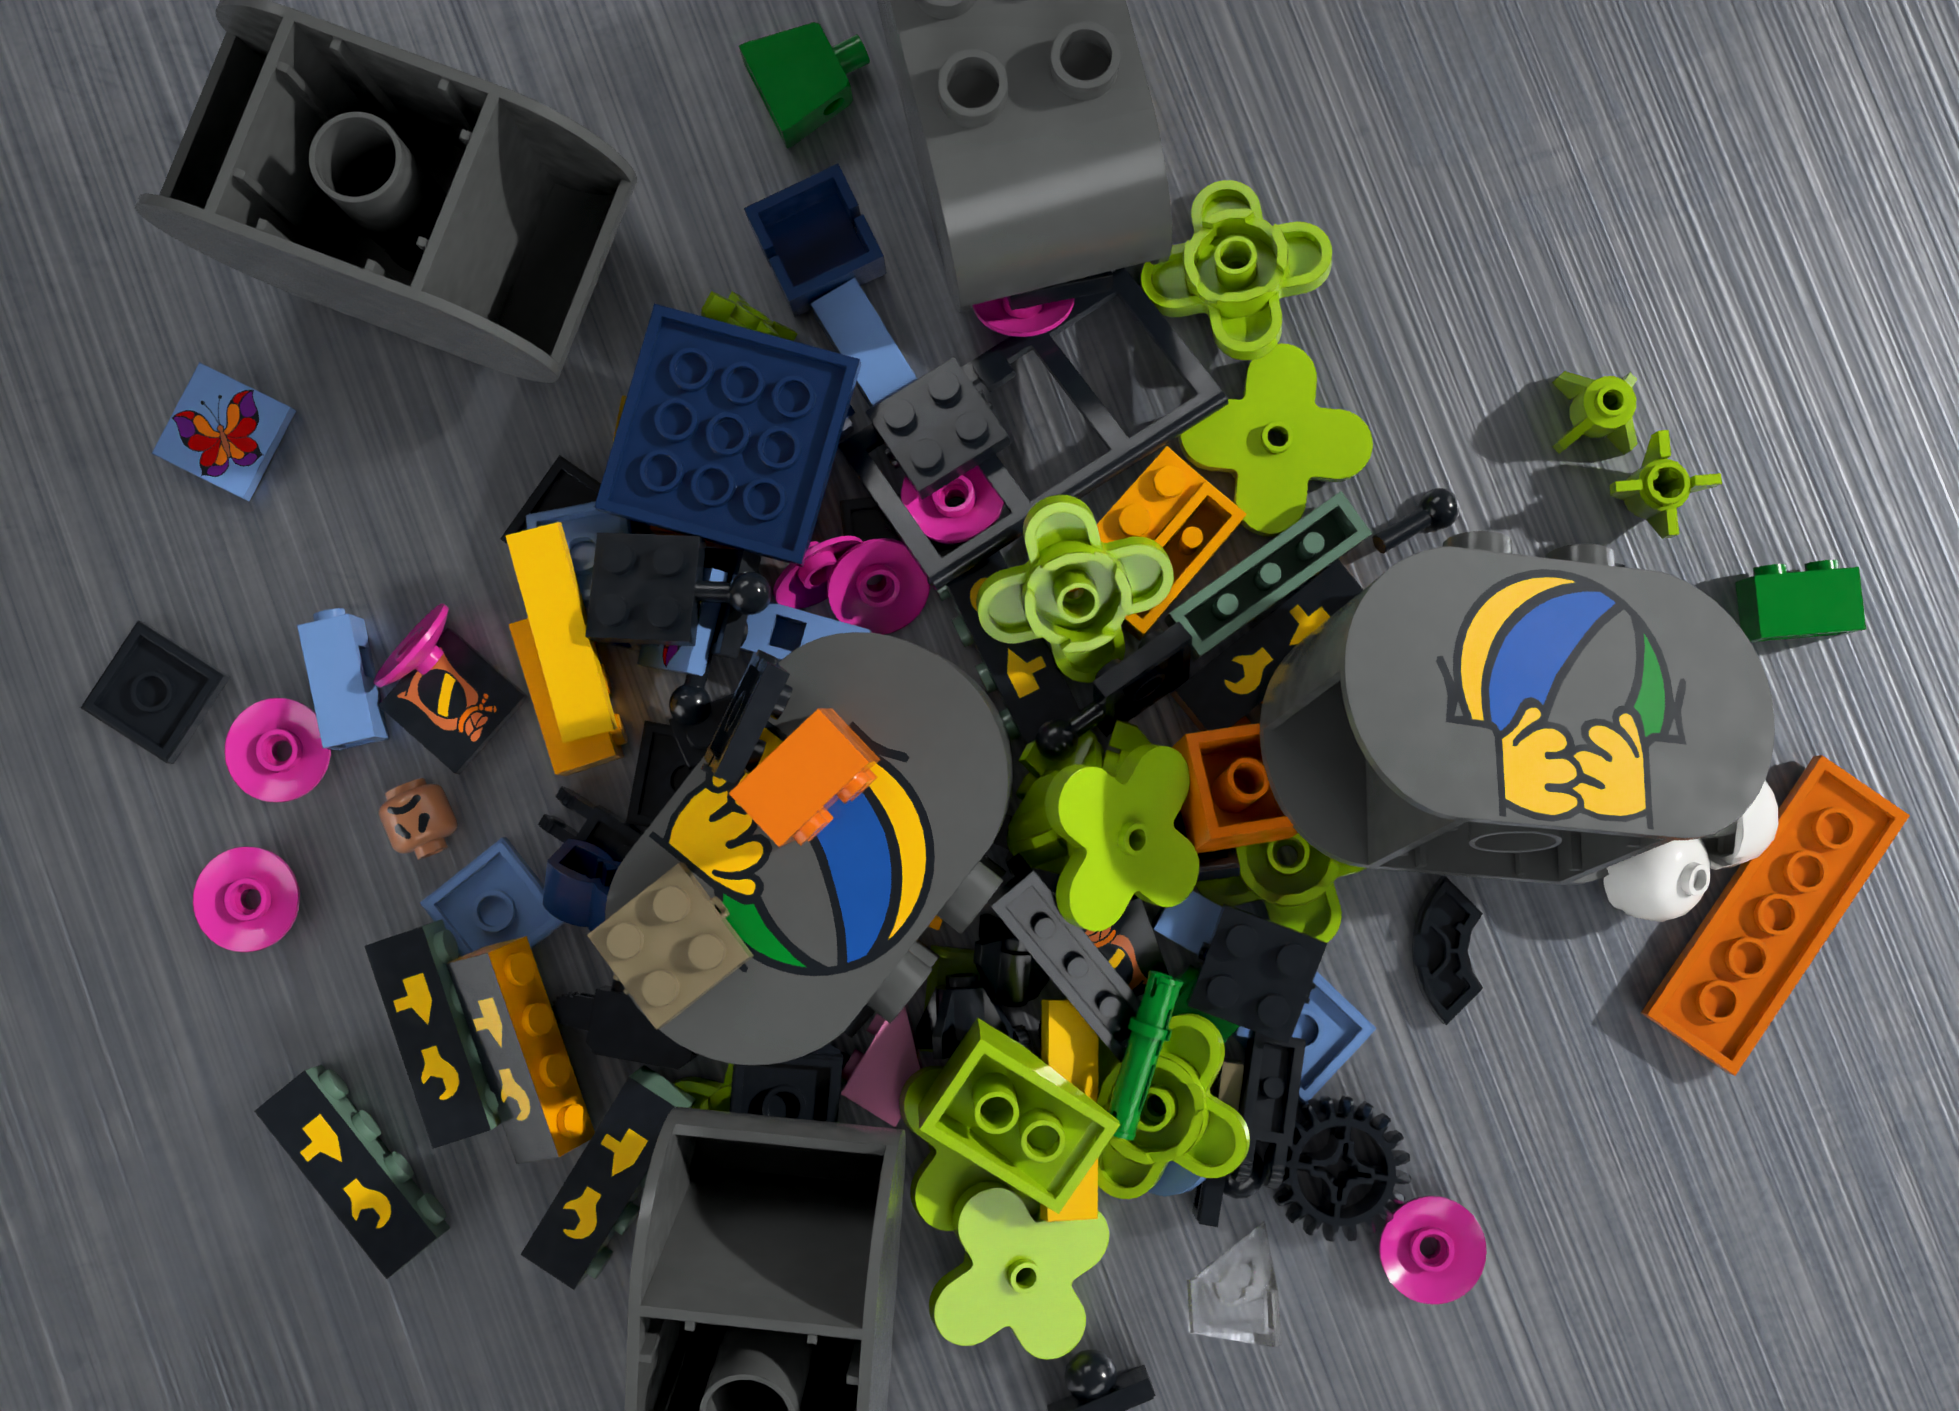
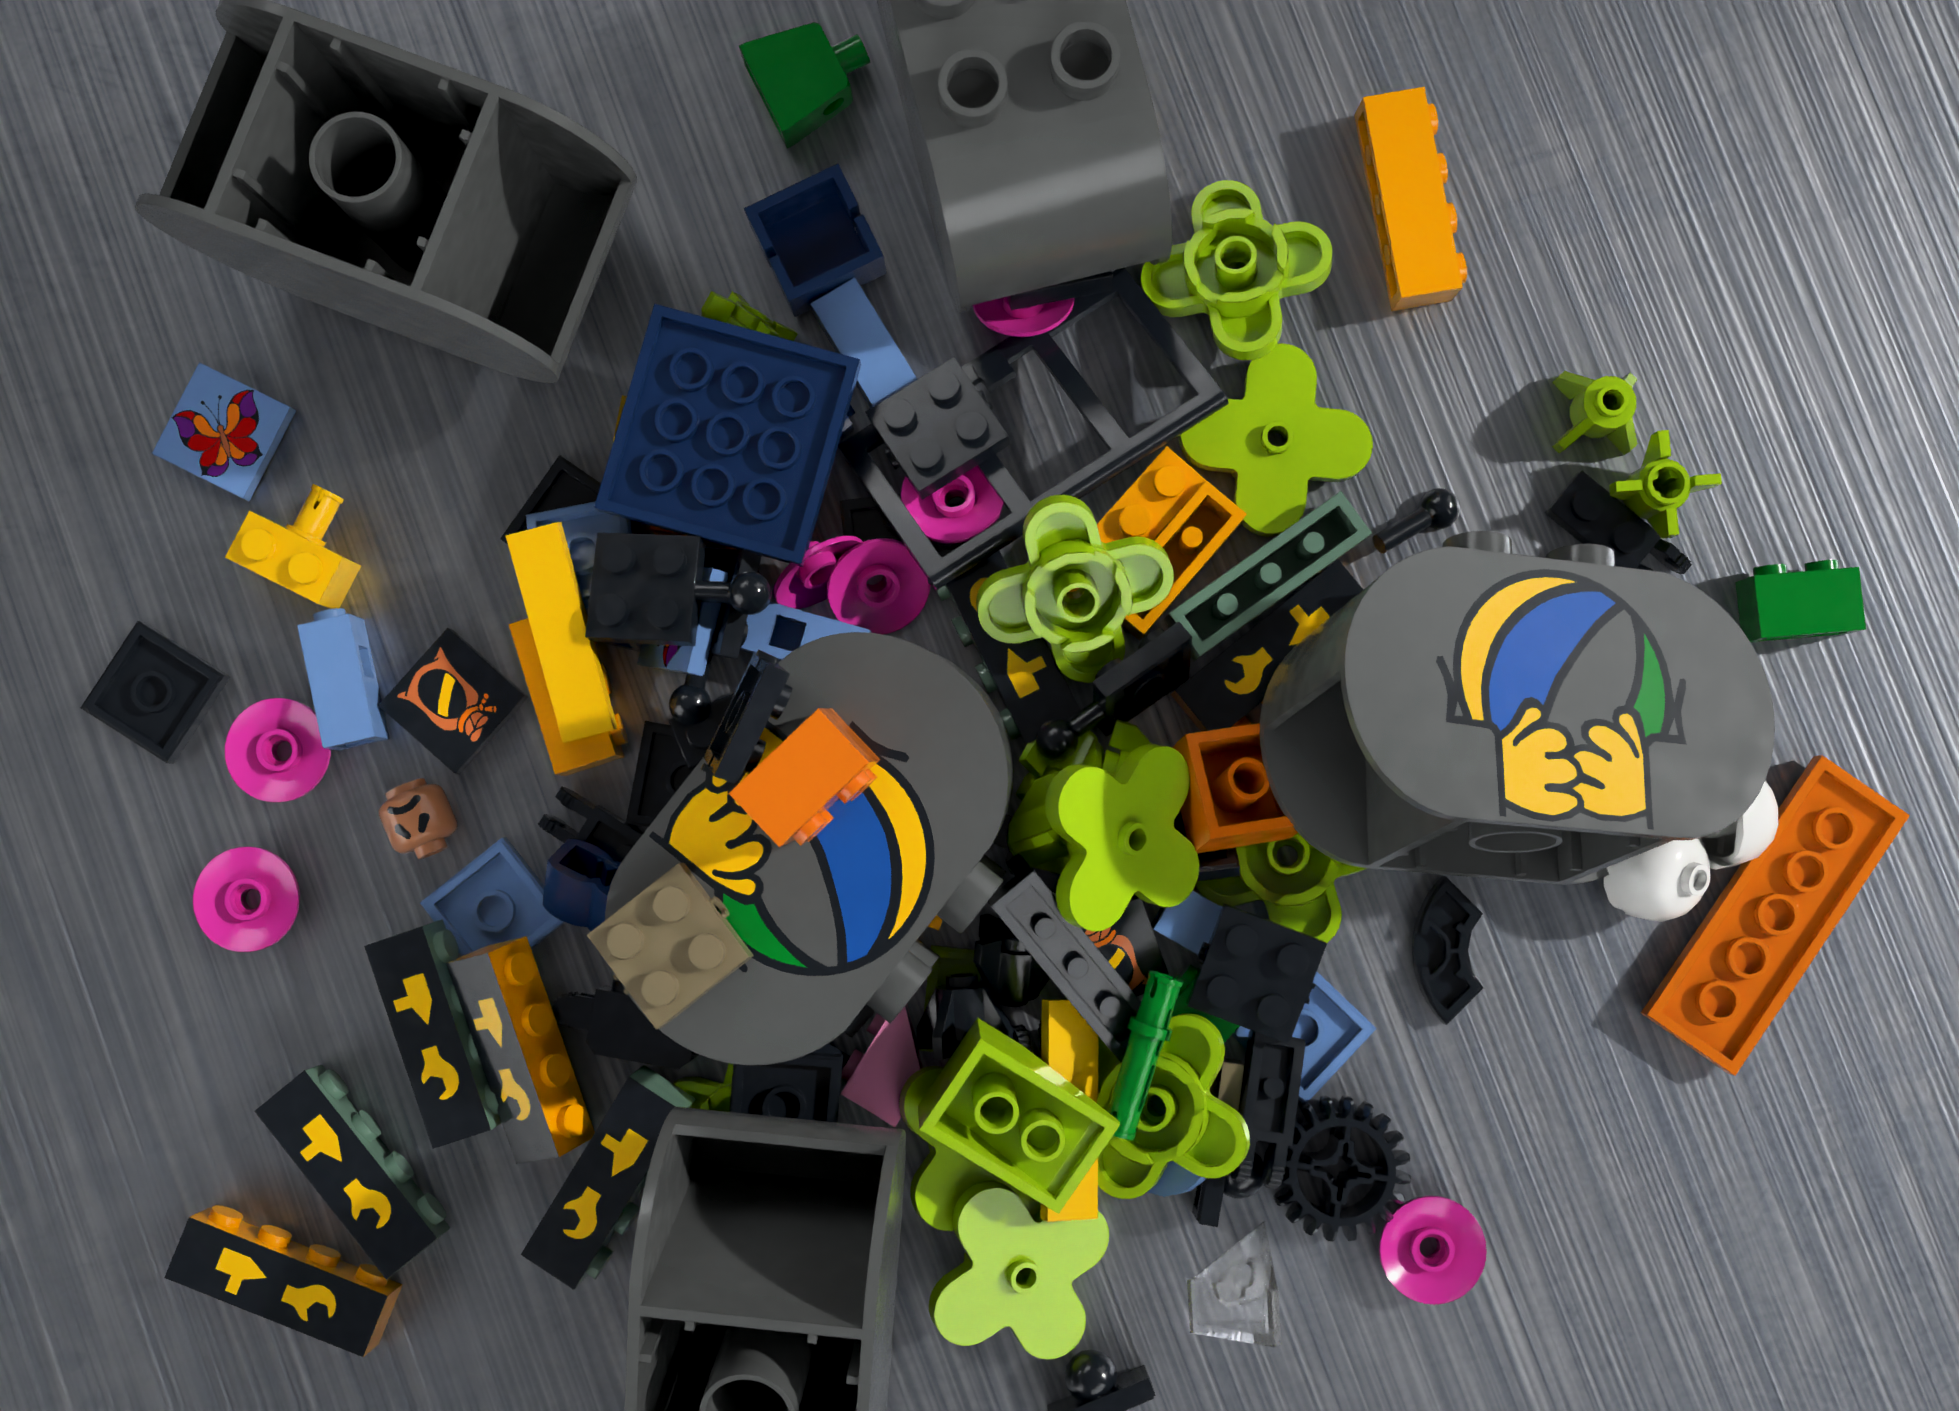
dark pink dish [373,603,449,688] -> none
none -> black brick [164,1205,403,1357]
none -> yellow brick [225,484,361,609]
none -> light orange brick [1354,87,1467,311]
none -> black hinge [1545,470,1692,575]

